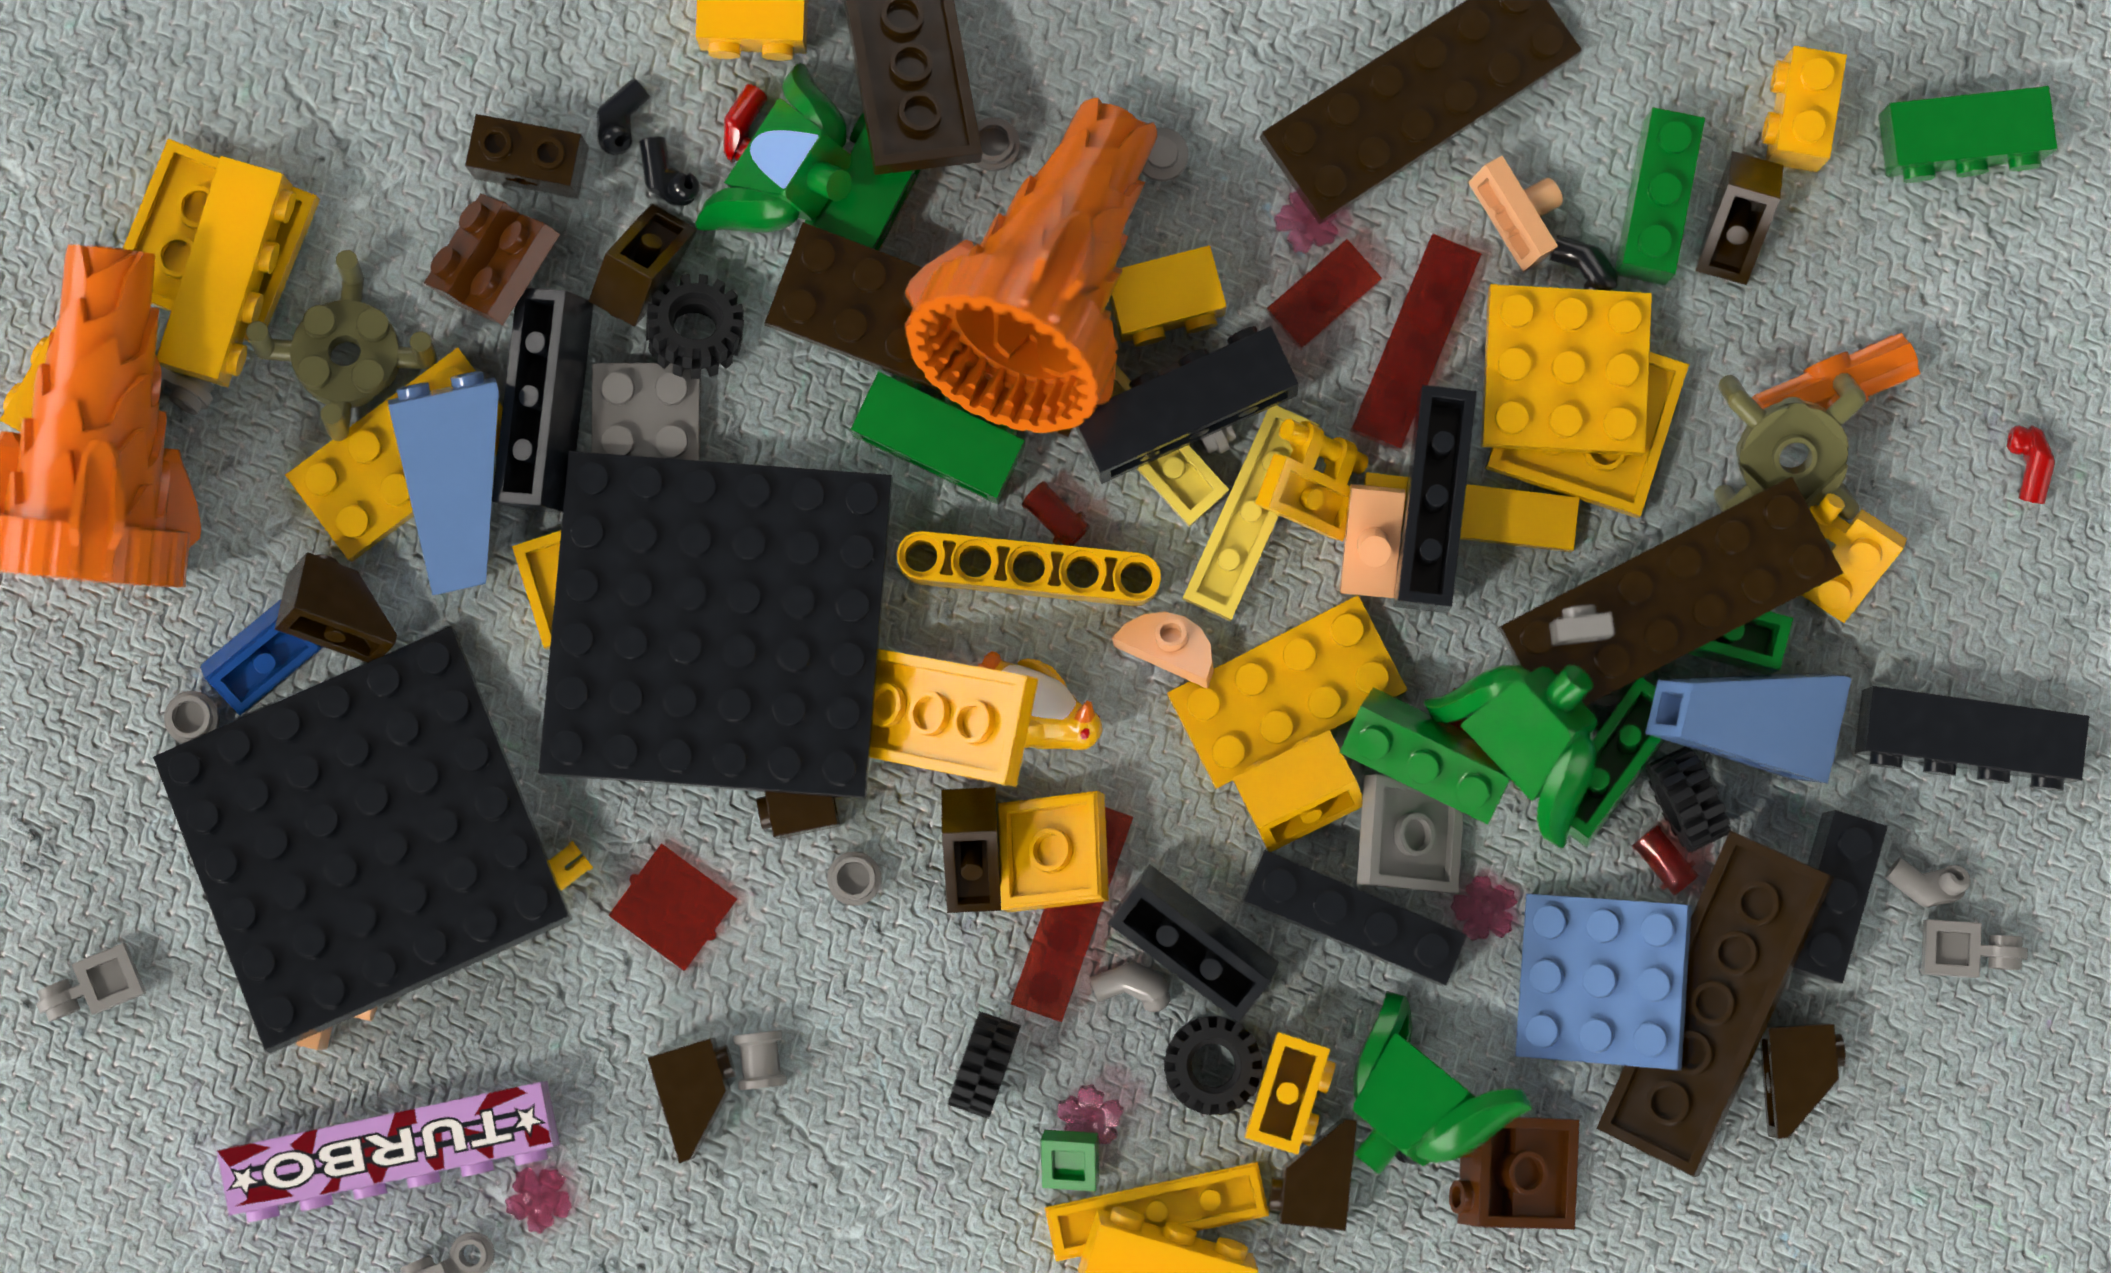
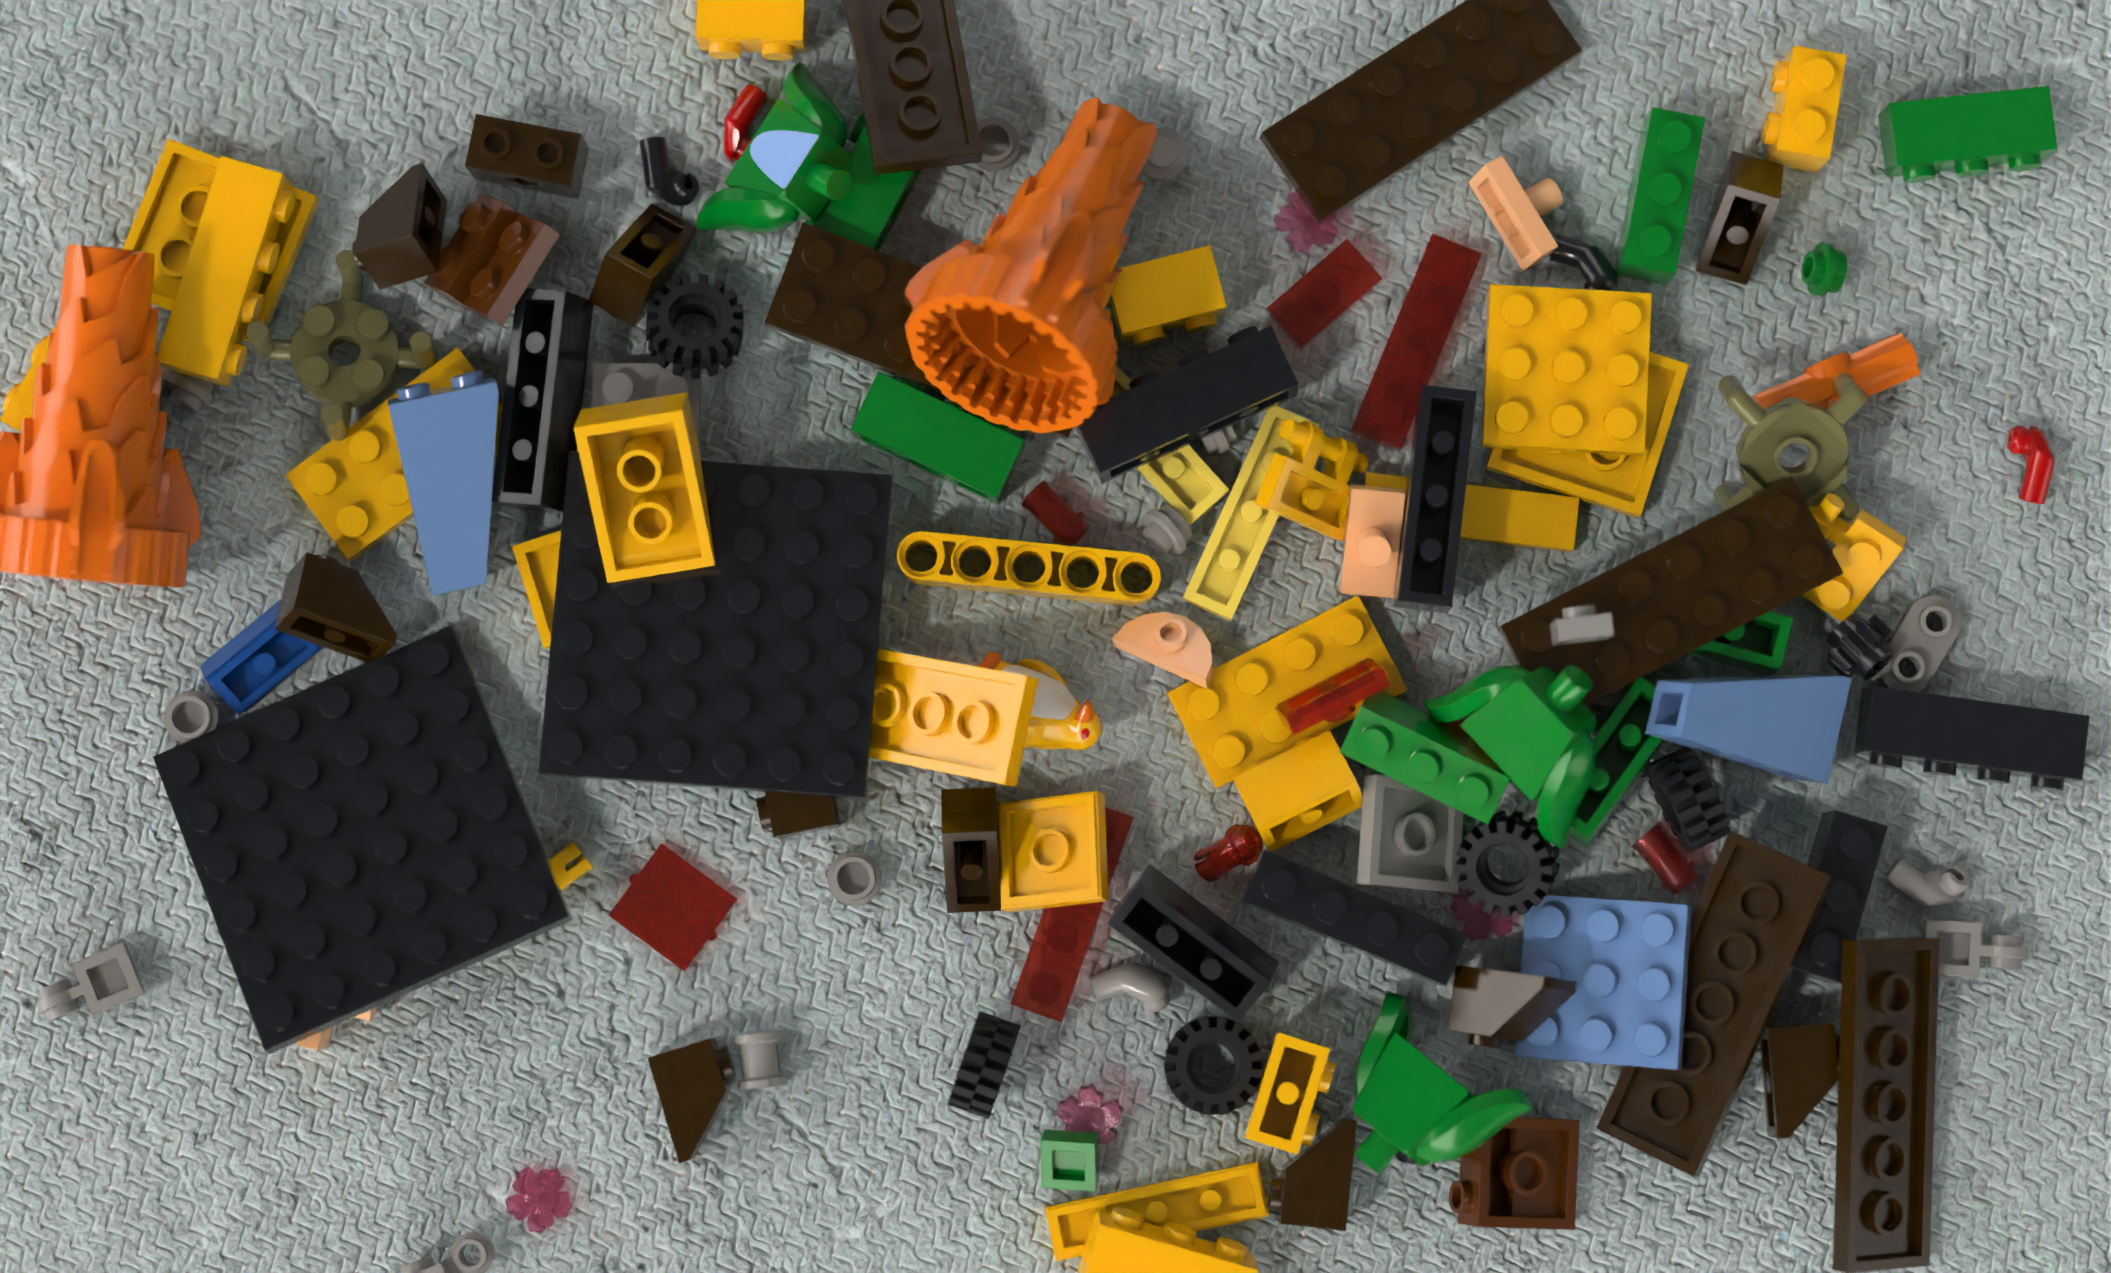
brick [217,1081,560,1223] -> none
black arm [597,78,651,155] -> none
none -> dark brown slope [352,163,447,290]
none -> yellow slope [574,392,716,583]
none -> light grey plate [1143,505,1192,556]
none -> clear red pin [1194,824,1263,882]
none -> clear red plate [1275,658,1391,735]
none -> dark brown slope [1447,965,1576,1049]
none -> black tyre [1455,811,1560,917]
none -> green plate [1801,242,1847,296]
none -> black gear [1827,614,1895,680]
none -> dark brown plate [1833,937,1940,1273]
none -> light grey plate [1876,595,1961,692]

